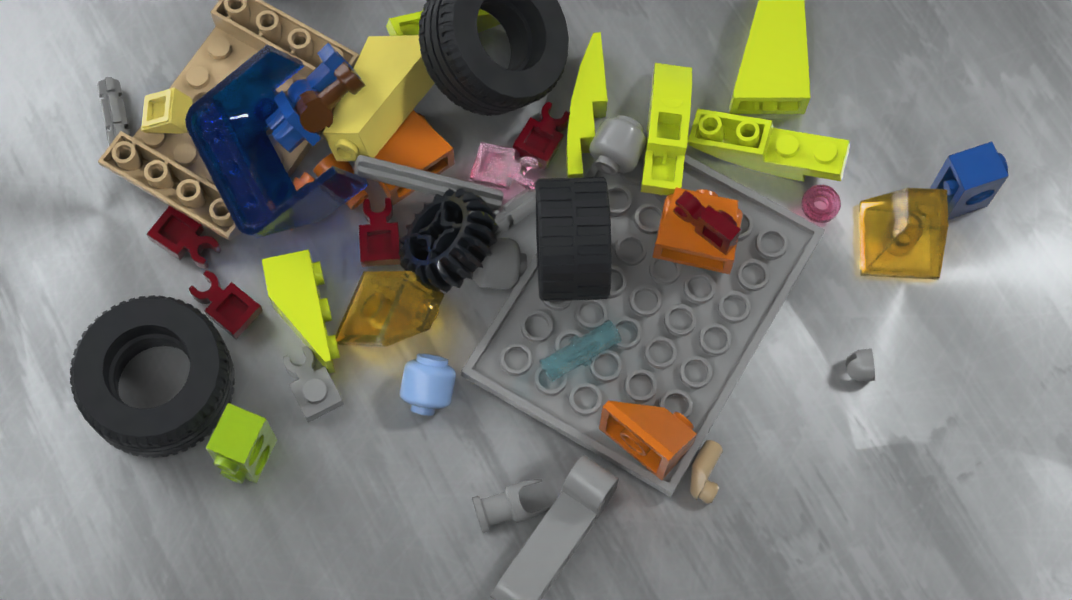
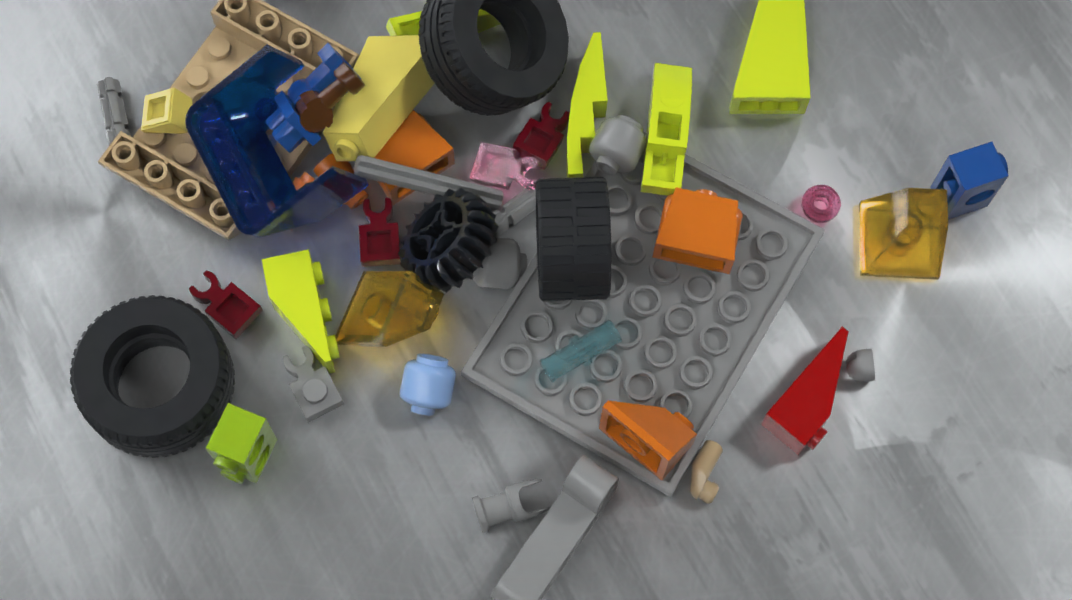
dark red plate [146,206,221,269] -> none
dark red plate [673,190,741,255] -> none
neon yellow slope [688,108,850,182] -> none
none -> red slope [761,326,849,455]

